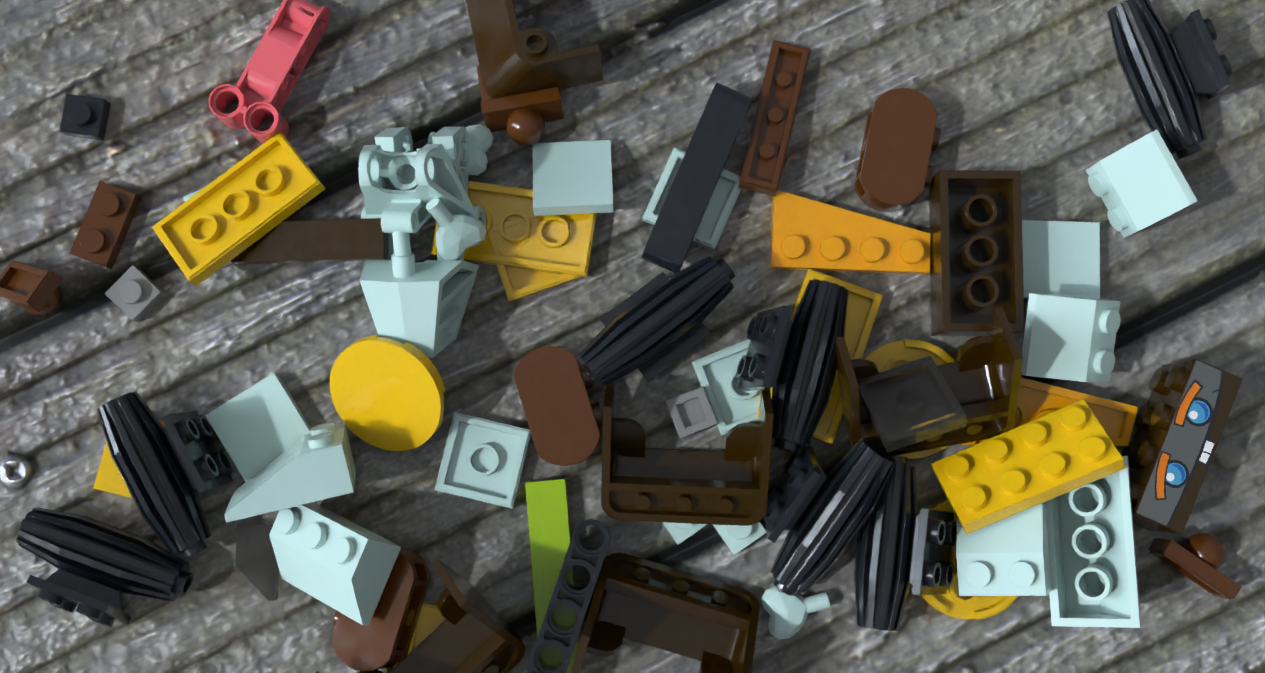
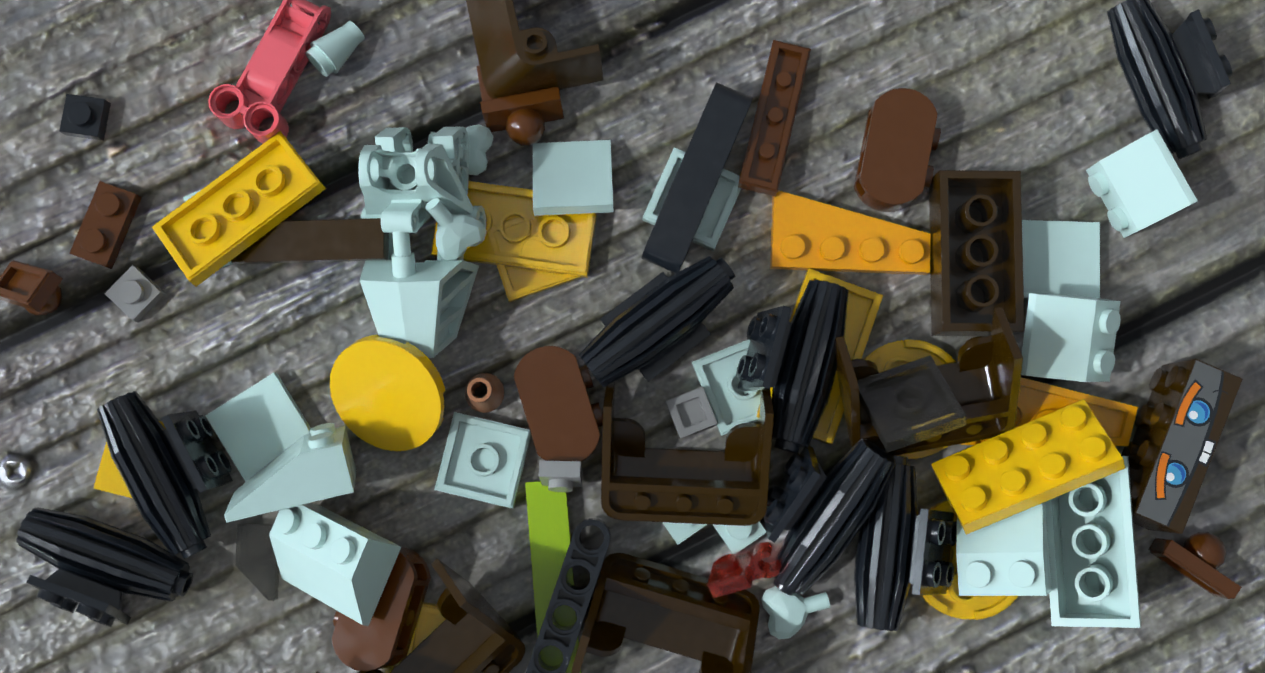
none -> light aqua cone [305,21,365,77]
none -> nougat cone [465,373,504,413]
none -> light grey plate [539,460,583,492]
none -> clear red plate [707,542,781,598]

